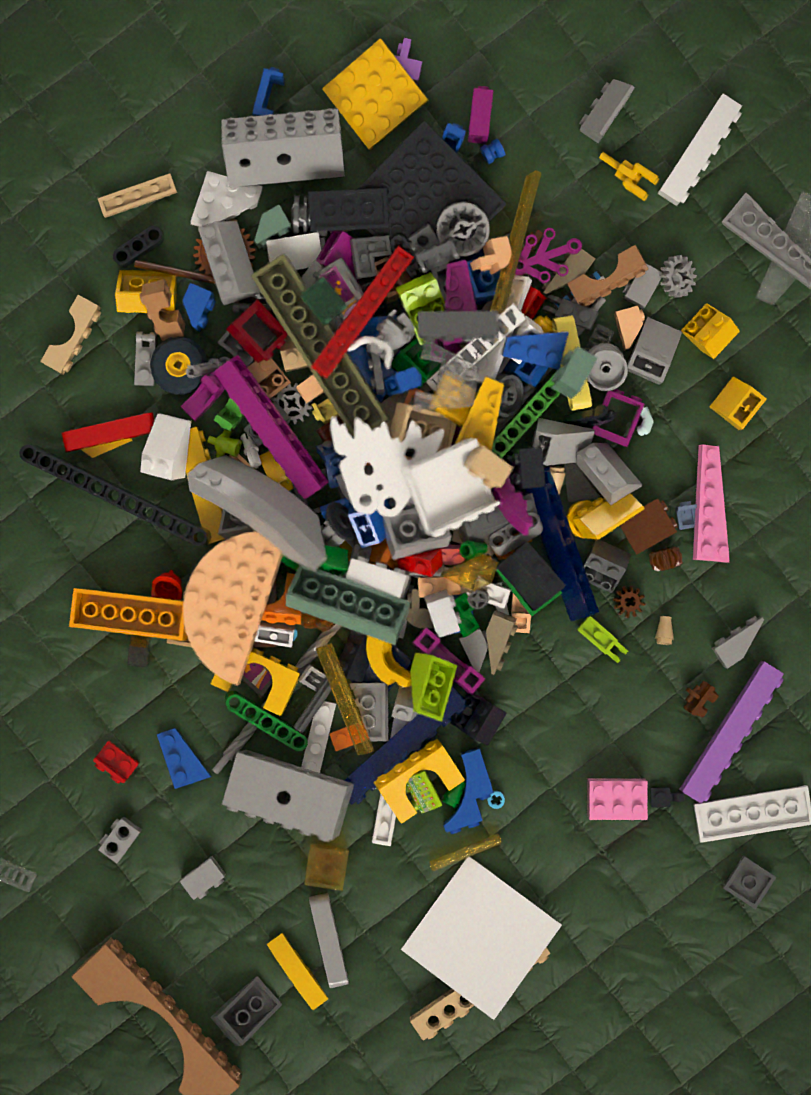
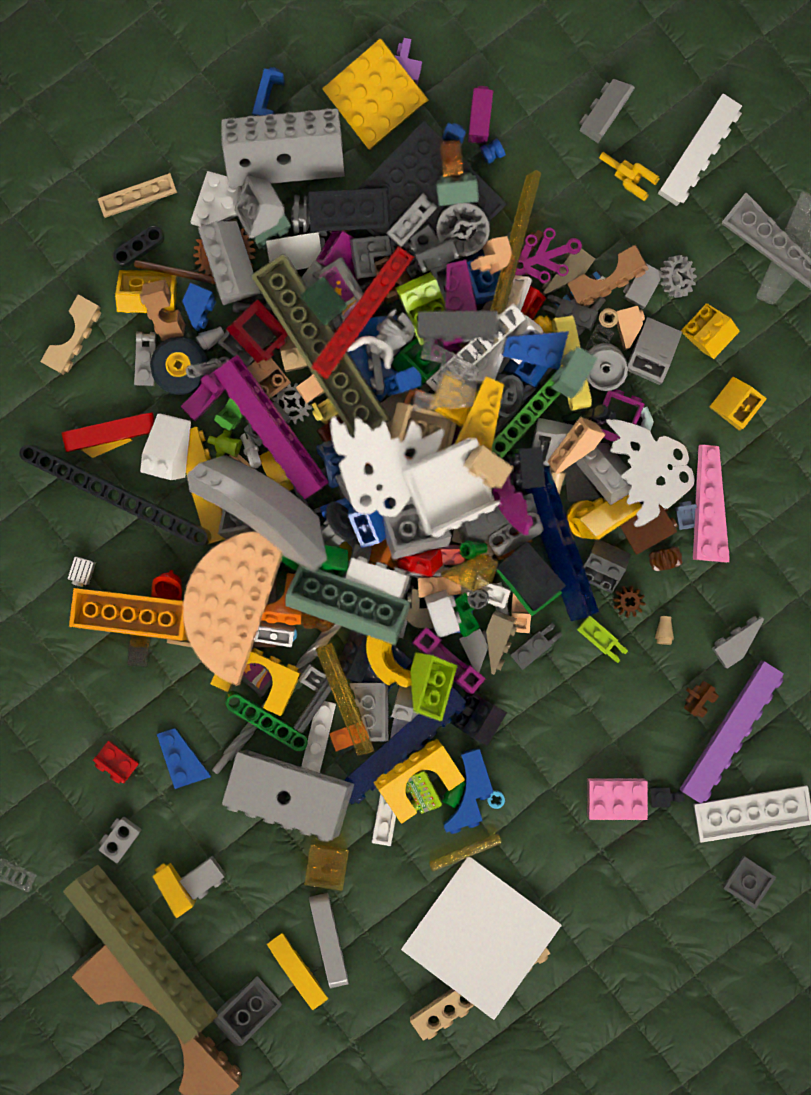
none -> olive brick [63,865,218,1045]
none -> white brick [68,557,96,587]
none -> yellow slope [152,863,196,918]
none -> white cone [195,327,224,350]
none -> light grey slope [234,175,284,238]
none -> light grey plate [386,193,437,247]
none -> sand green slope [437,173,478,206]
none -> clear orange brick [440,140,463,177]
none -> dark grey hinge [510,622,562,670]
none -> light nougat slope [547,417,605,474]
none -> tan cone [599,308,618,328]
none -> white piece [607,419,695,527]

